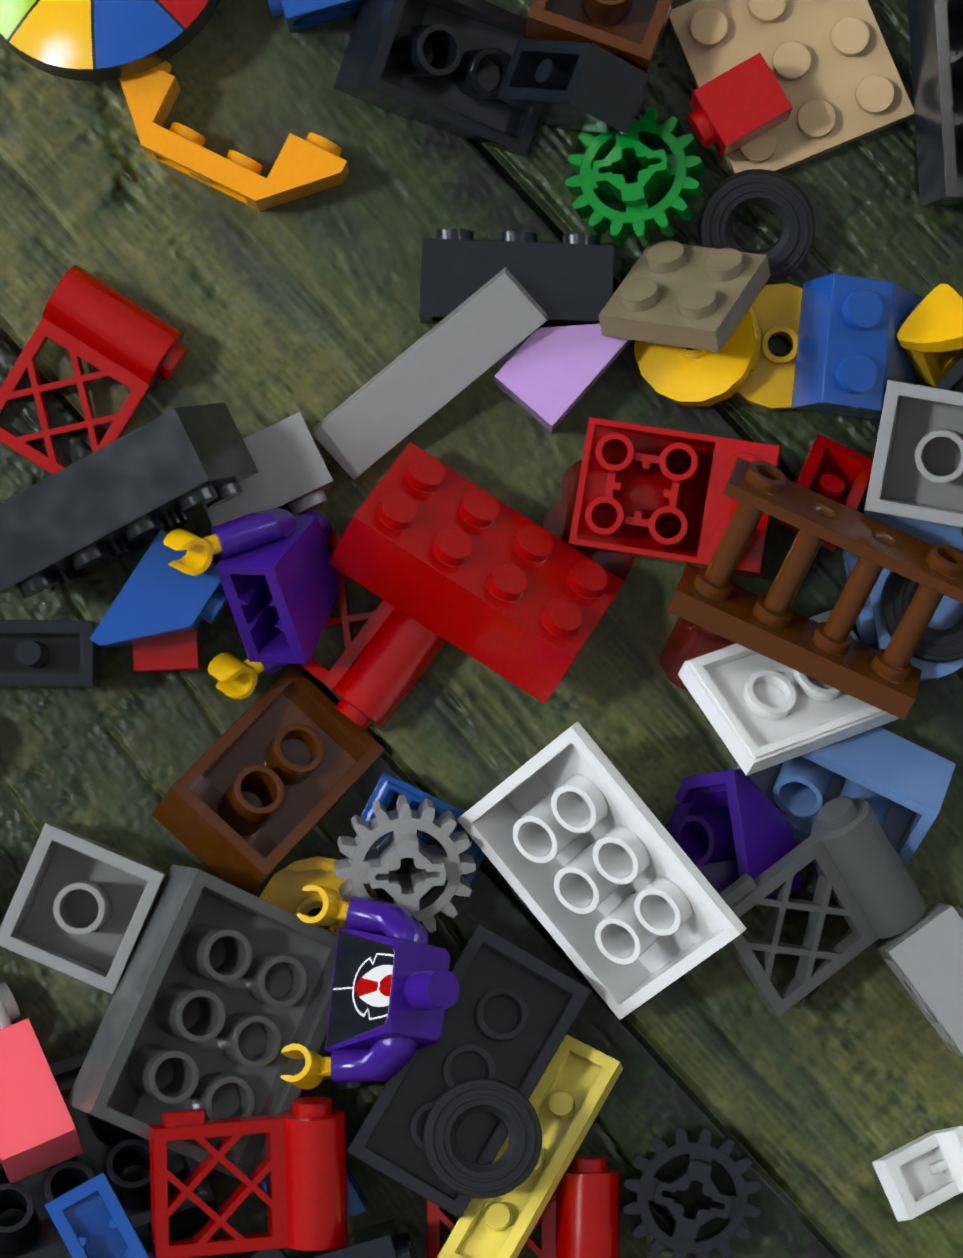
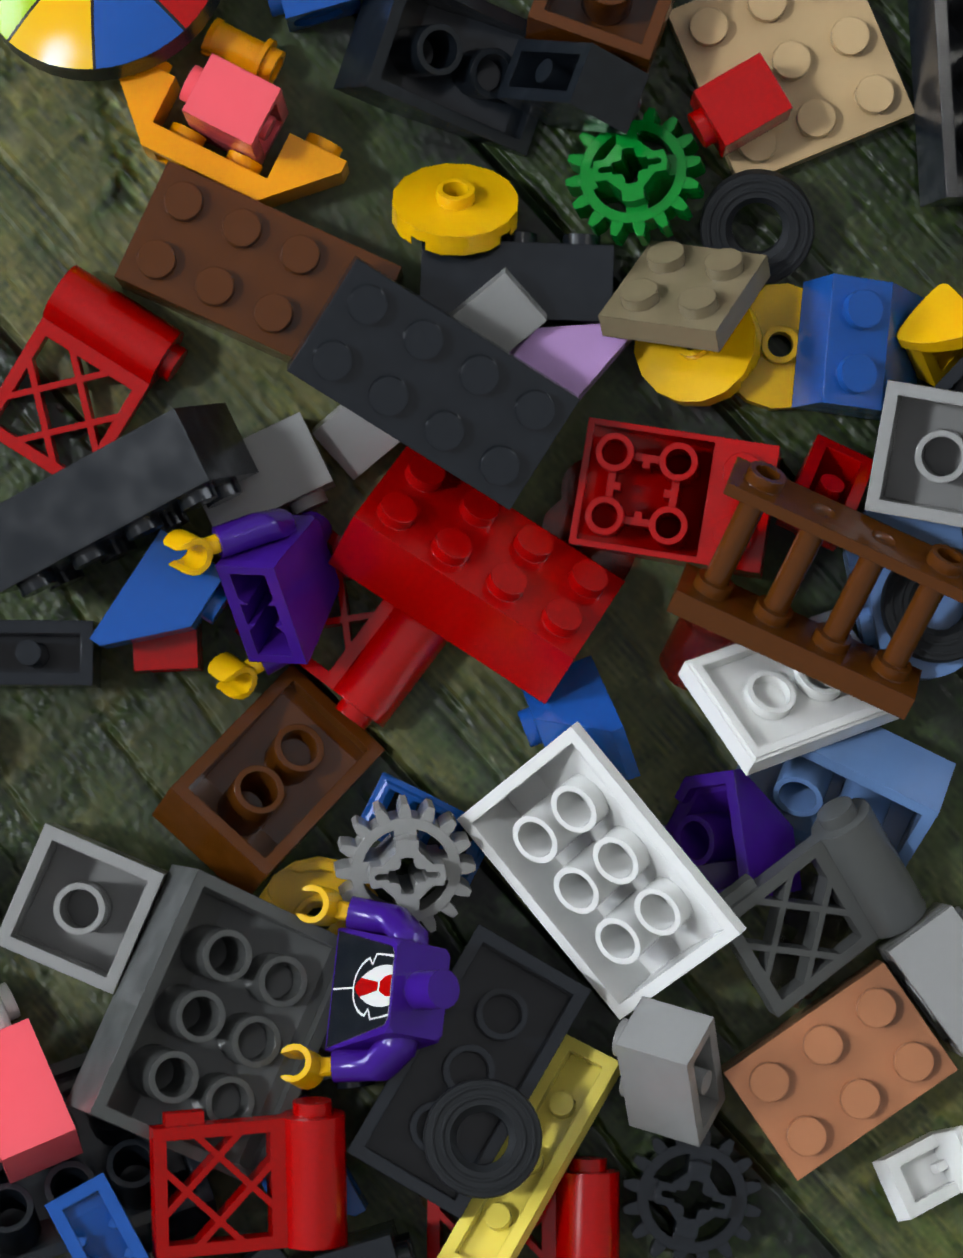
none -> reddish brown brick [114,160,404,363]
none -> coral brick [179,53,289,165]
none -> light orange pin [201,17,286,84]
none -> black brick [287,255,580,510]
none -> yellow plate [392,163,518,256]
none -> blue slope [517,655,641,780]
none -> light grey brick [612,996,725,1147]
none -> nougat brick [721,959,958,1181]

